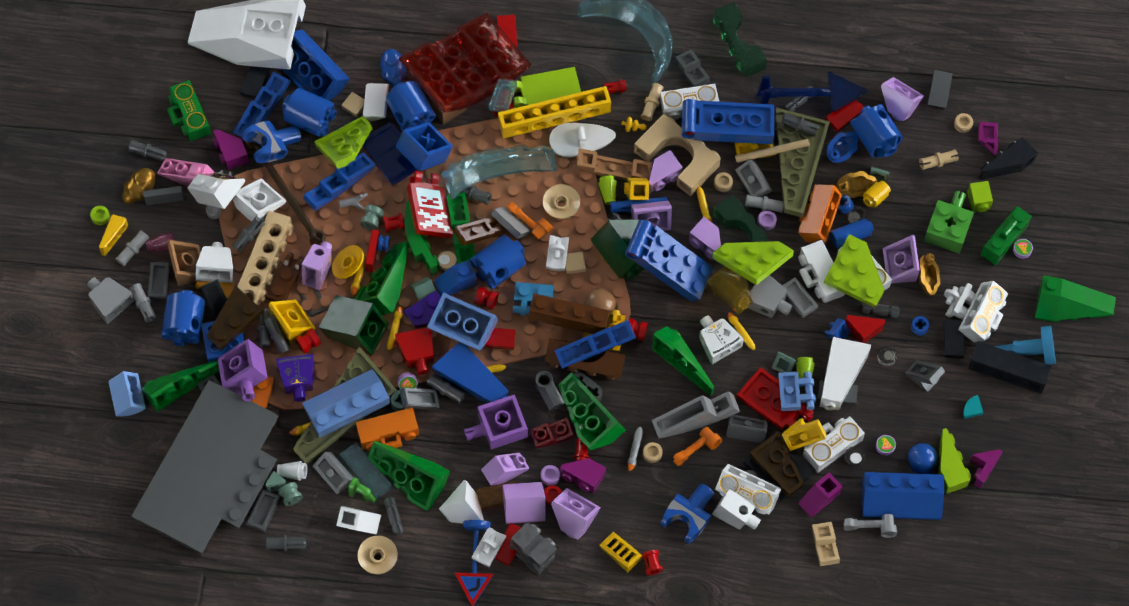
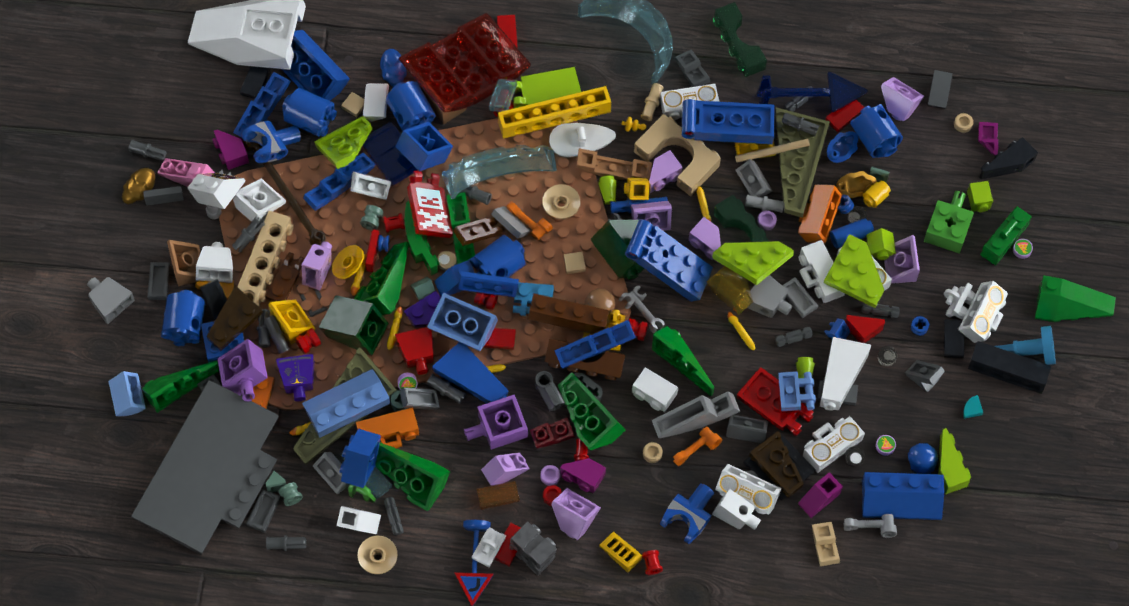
lime tile [90,206,110,226] -> none
yellow slope [99,214,128,256] -> none
light grey pin [115,230,149,266] -> none
light grey pin [129,283,157,322] -> none
clear pink cone [146,232,175,252] -> none
green piece [167,80,211,142] -> none
white cone [277,461,307,481] -> none
light grey bar [339,192,368,210] -> none
white slope [439,480,484,523] -> none
lavender slope [502,482,545,524] -> none
white hips [546,235,569,272] -> none
red pin [603,79,627,94] -> none
light grey piece [628,427,643,471] -> none
white torso [699,315,744,364] -> none
tan tile [714,172,733,192] -> none
sand green slope [772,352,796,373] -> none
yellow slope [782,418,826,451] -> none
pearl gold arm [918,253,940,296] -> none
tan pin [919,149,959,170] -> none
magenta slope [970,449,1003,489] -> none
none -> blue brick [339,429,381,488]
none -> white slope [351,171,391,200]
none -> blue tile [458,271,519,297]
none -> light grey bar [619,286,665,333]
none -> white brick [632,367,678,413]
none -> dark grey axle [775,327,813,347]
none -> lime brick [867,228,896,260]

